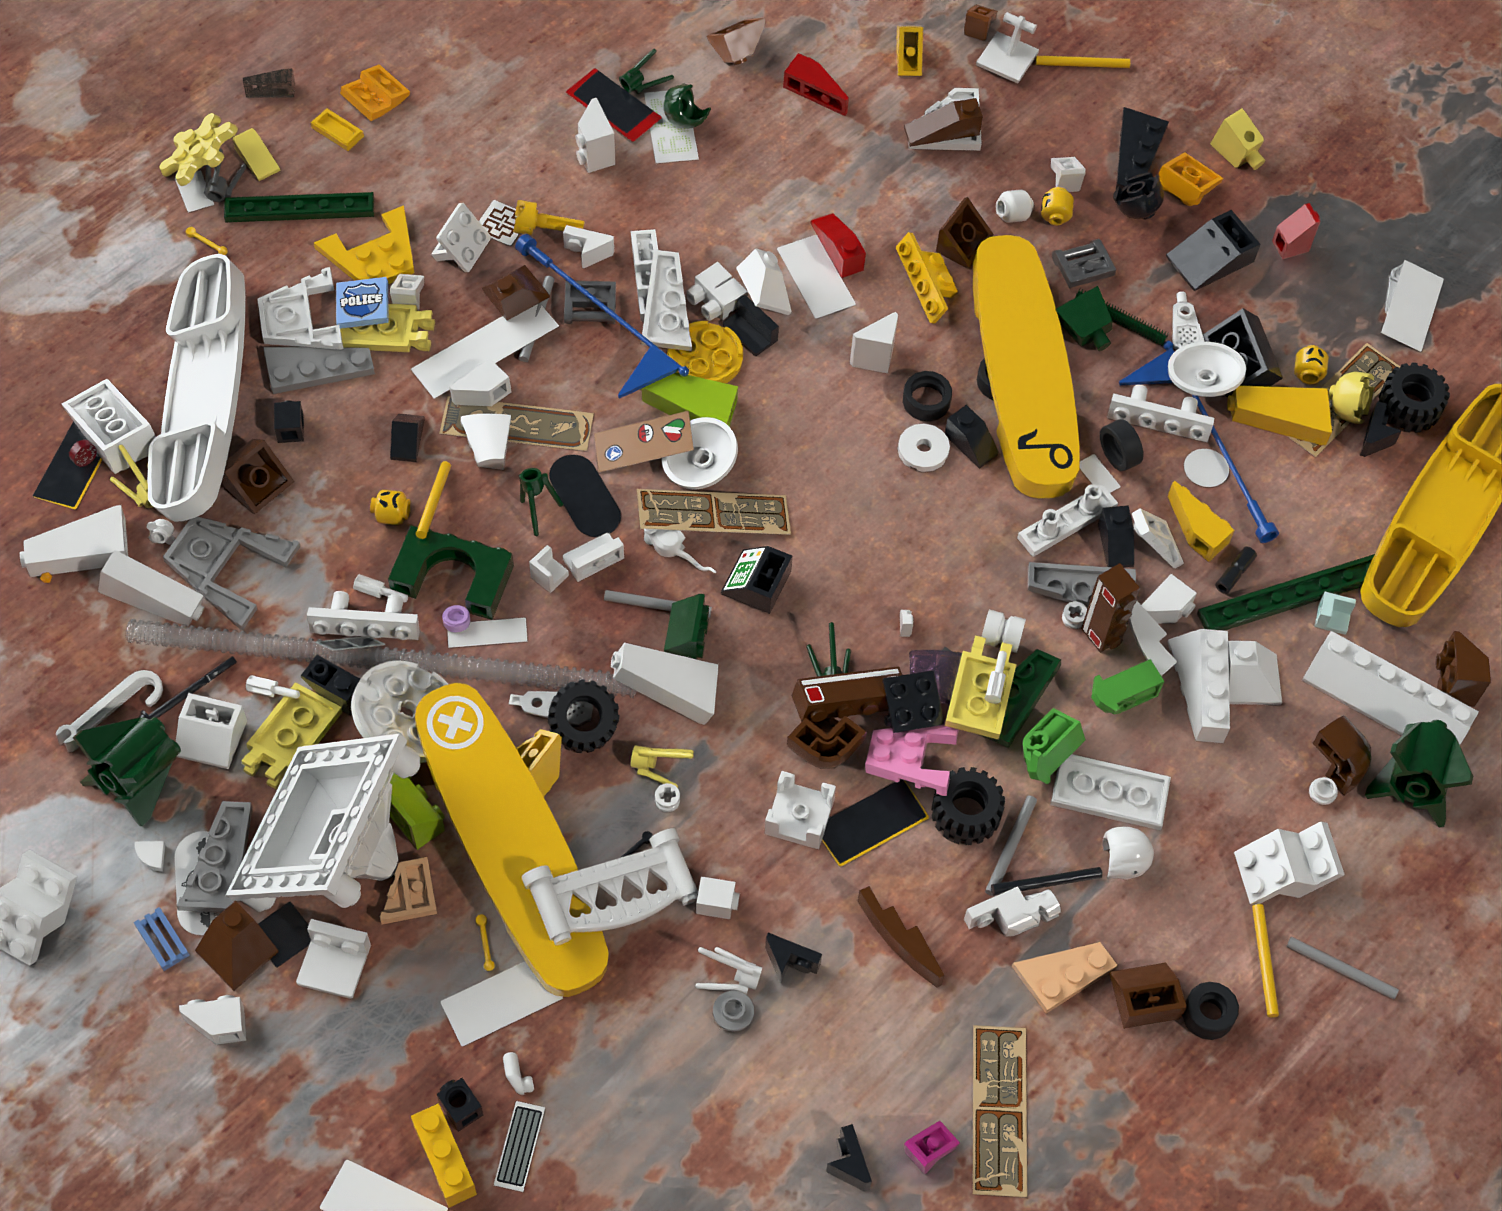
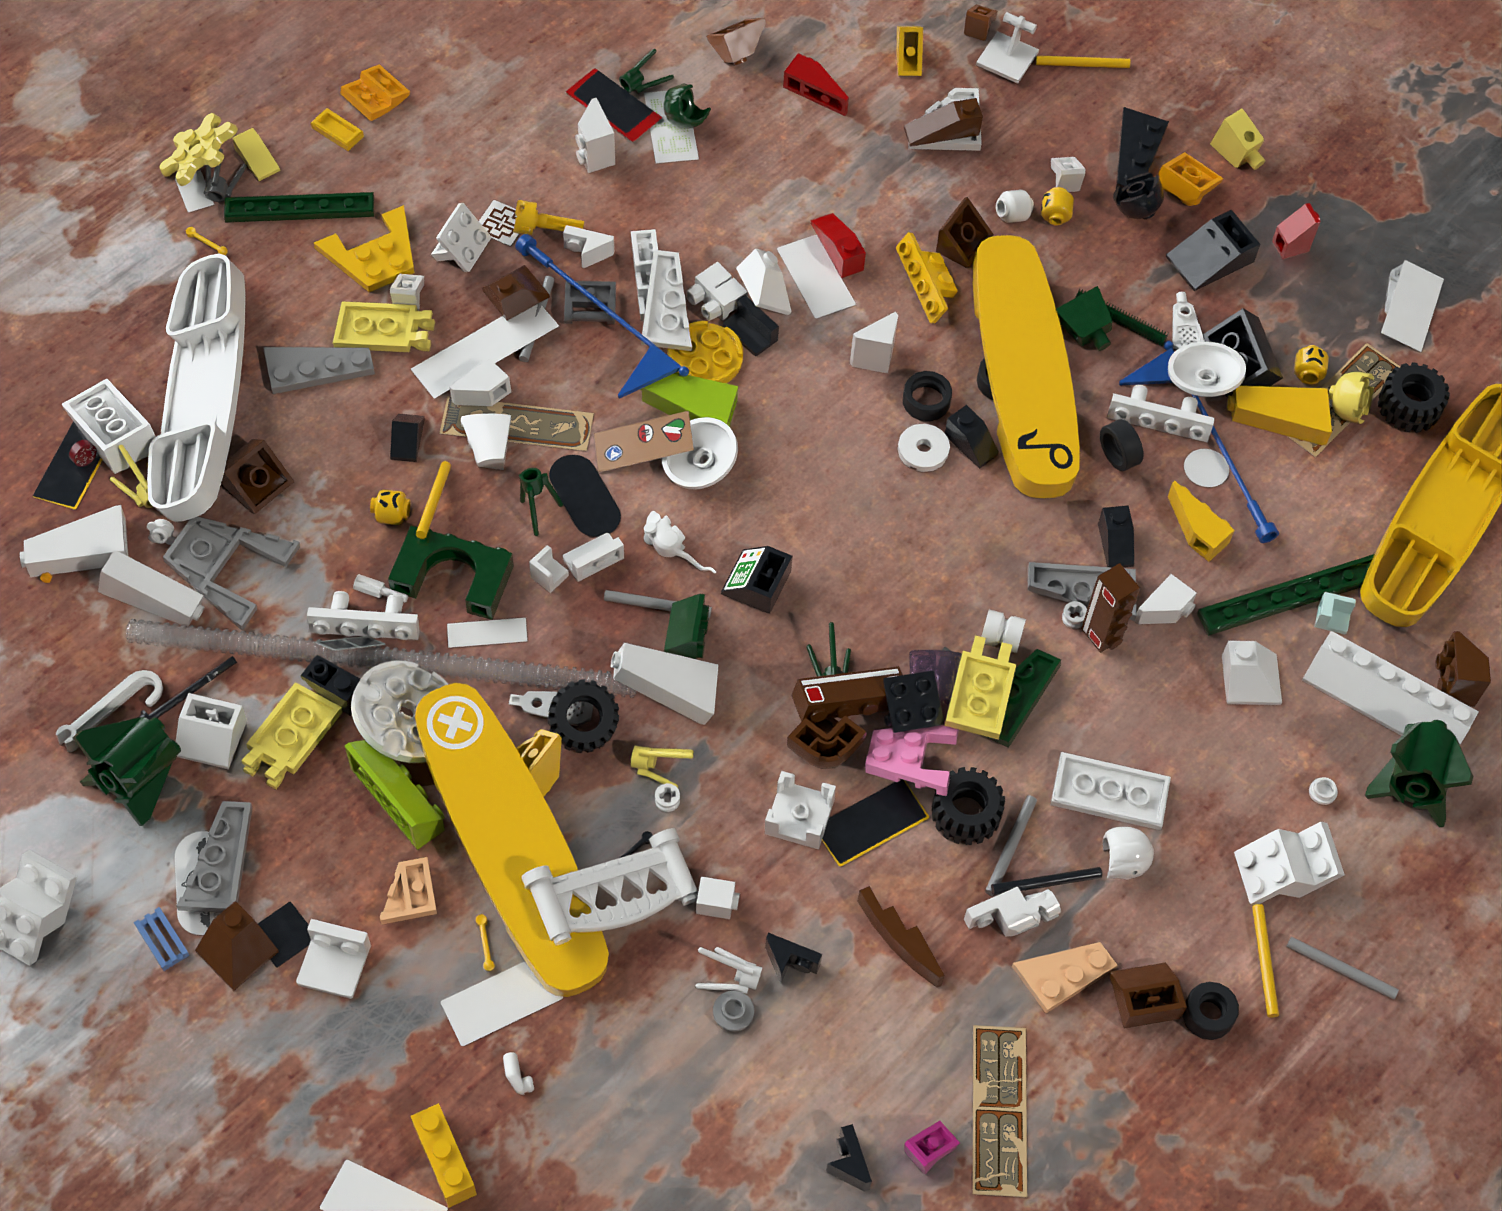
white tile [135,841,166,872] -> none
white slope [179,995,246,1045] -> none
white piece [225,734,420,912] -> none
clear smoke slope [243,68,295,98] -> none
white axle [246,675,300,699] -> none
white wing [257,267,344,350] -> none
black brick [274,400,304,443] -> none
tile [336,277,389,329] -> none
black brick [437,1078,484,1132] -> none
lavender tile [442,605,470,632] -> none
sticker [494,1101,545,1192] -> none
sticker [637,489,791,535] -> none
white tile [900,610,913,637] -> none
white axle [985,651,1007,704] -> none
white plate [1017,484,1118,557] -> none
bright green piece [1023,708,1086,784] -> none
flat silver plate [1052,239,1116,288] -> none
white sticker [1080,454,1120,493] -> none
bright green piece [1091,659,1164,714] -> none
white slope [1129,601,1177,676] -> none
white wing [1132,508,1184,569] -> none
white wedge [1168,629,1230,743] -> none
black piece [1215,546,1257,594] -> none
reddish brown brick [1313,716,1372,796] -> none
black slope [1360,401,1401,457] -> none

